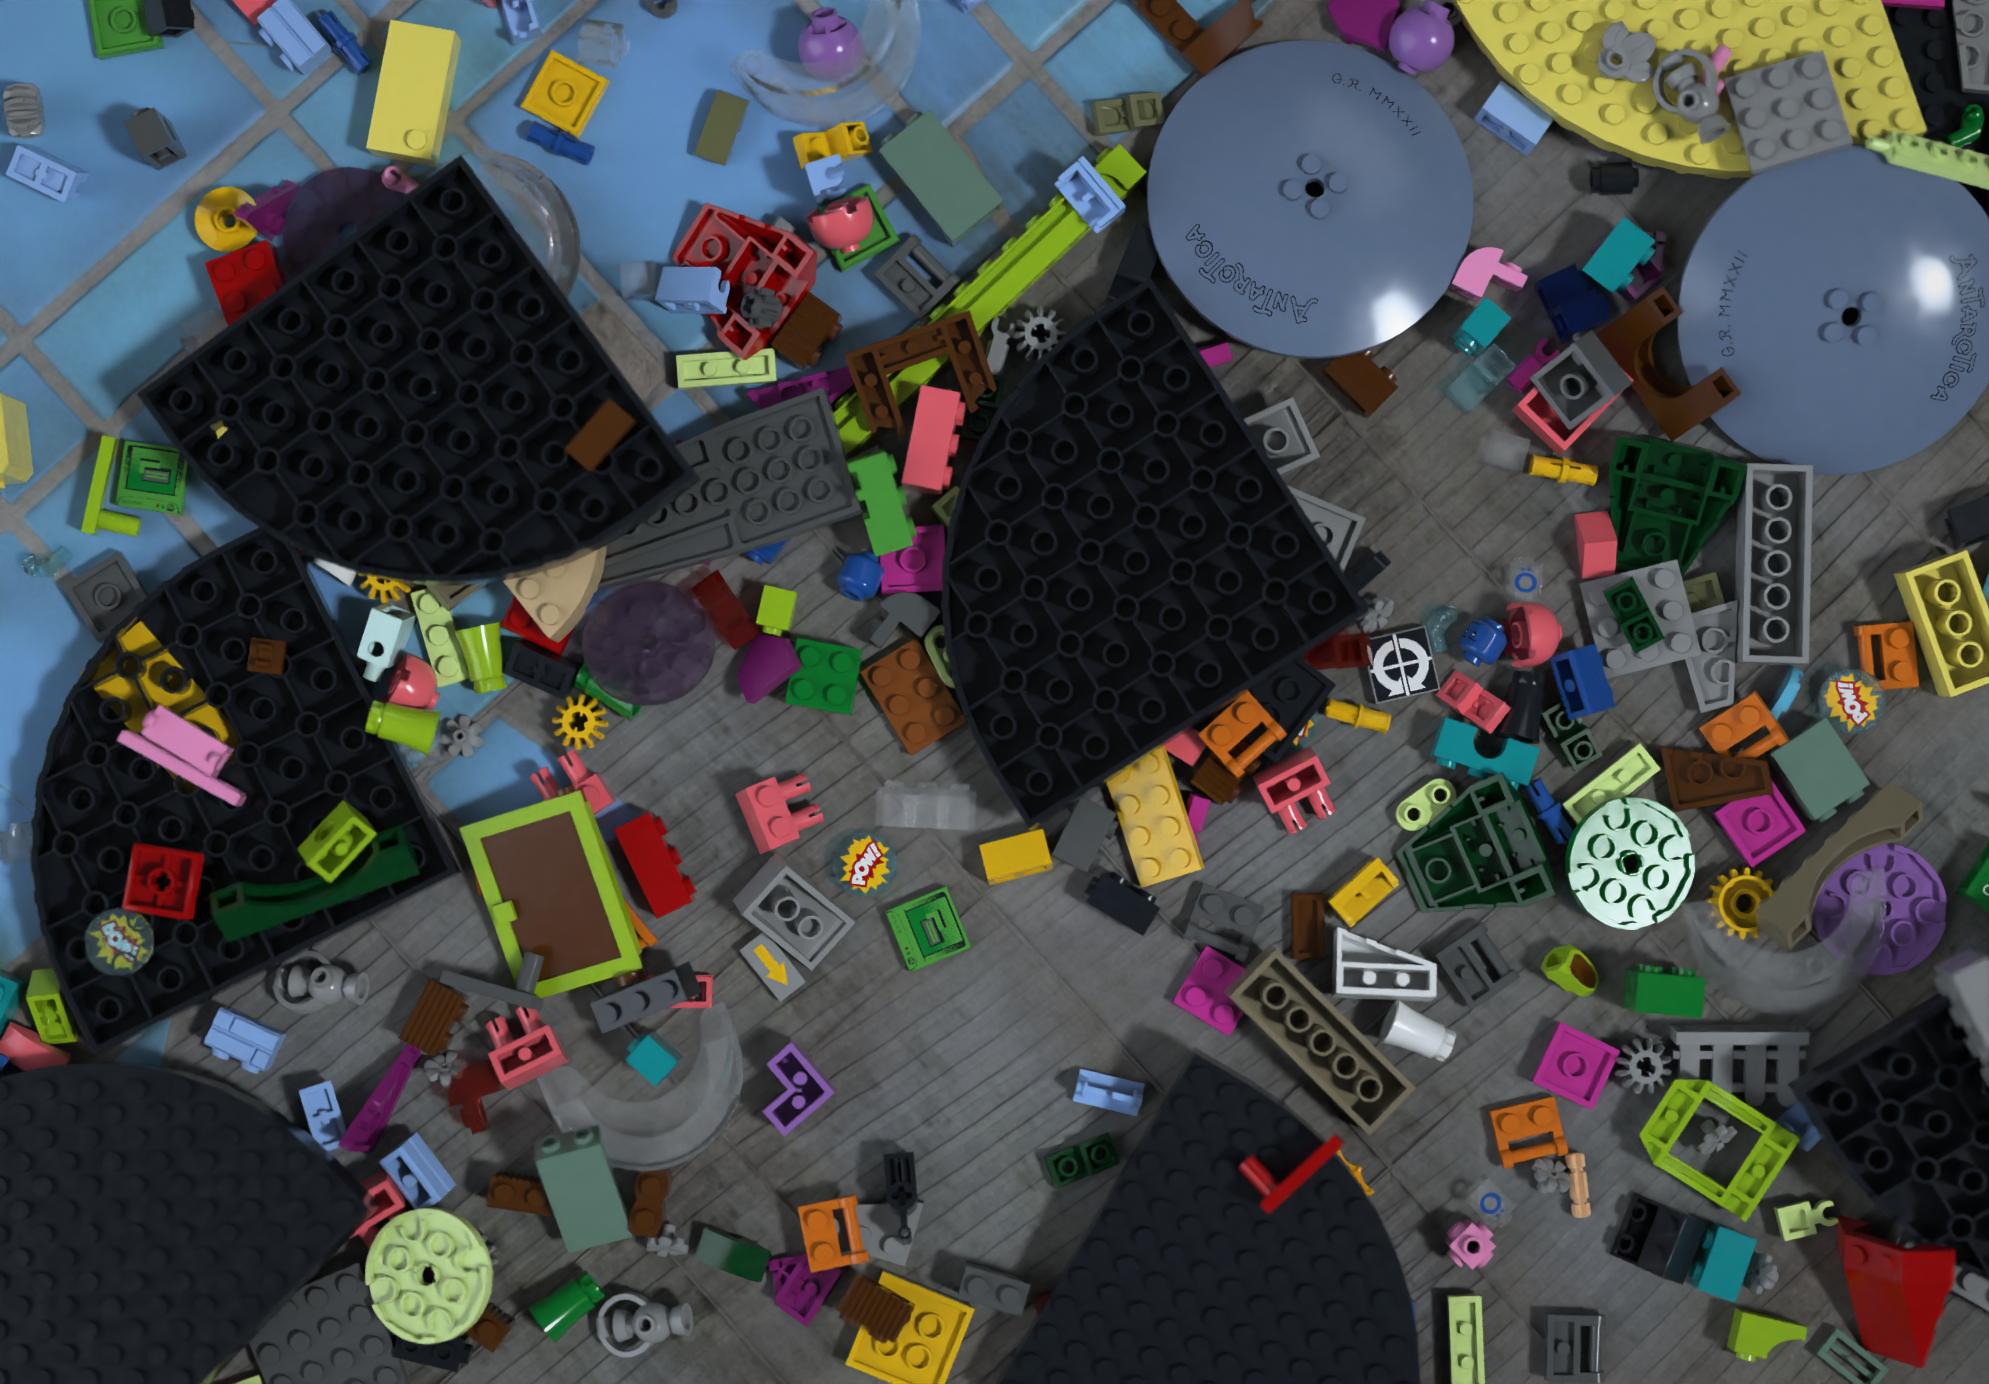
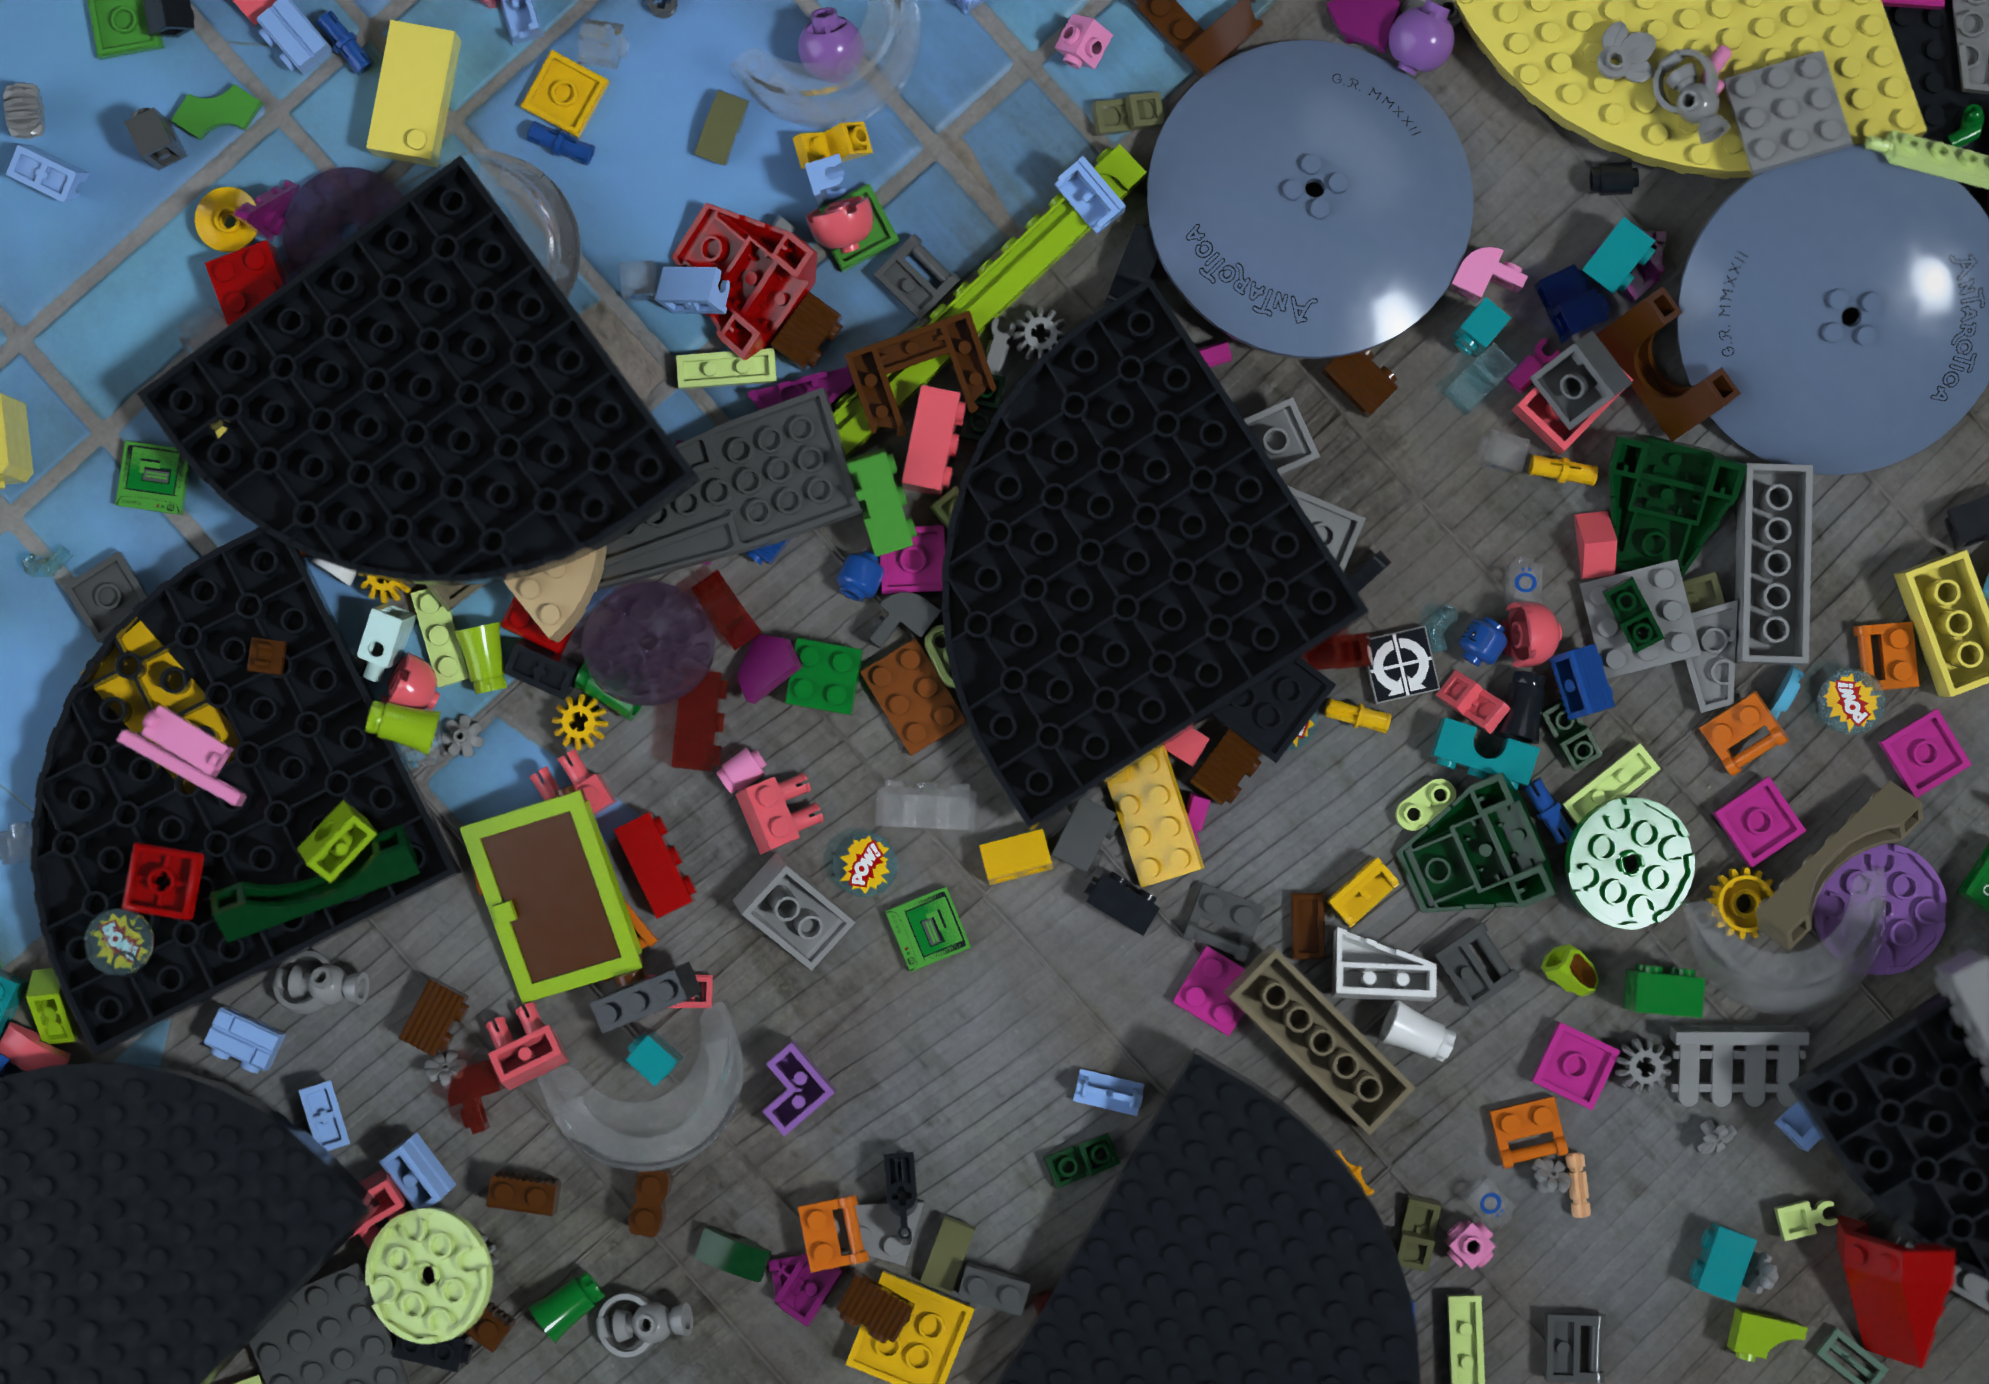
lime piece [81,435,142,537] -> none
magenta wing [337,1044,422,1152] -> none
bright pink arm [381,166,419,195] -> none
dark grey piece [439,952,545,1011] -> none
sand green panel [535,1125,633,1253] -> none
reddish brown tile [565,399,636,473] -> none
light grey plant [646,1224,688,1257] -> none
light grey tile [740,932,806,1002] -> none
dark grey gear [741,287,782,329] -> none
lime brick [756,585,799,637] -> none
sand green panel [878,109,1004,247] -> none
orange plate [1197,691,1287,779] -> none
red piece [1238,1133,1345,1214] -> none
coral brick [1252,746,1336,834] -> none
light grey plant [1359,597,1394,633] -> none
light blue hinge [1474,81,1554,157] -> none
black slope [1610,1193,1707,1285] -> none
lime wedge [1639,1079,1801,1222] -> none
reddish brown wing [1661,747,1774,812] -> none
sand green brick [1763,718,1870,822] -> none
none -> bright green tile [171,84,263,140]
none -> clear red brick [671,669,729,772]
none -> bright pink brick [716,747,767,794]
none -> olive slope [920,1216,976,1294]
none -> bright pink brick [1054,14,1113,69]
none -> olive slope [1396,1195,1442,1272]
none -> dark pink plate [1878,708,1972,798]

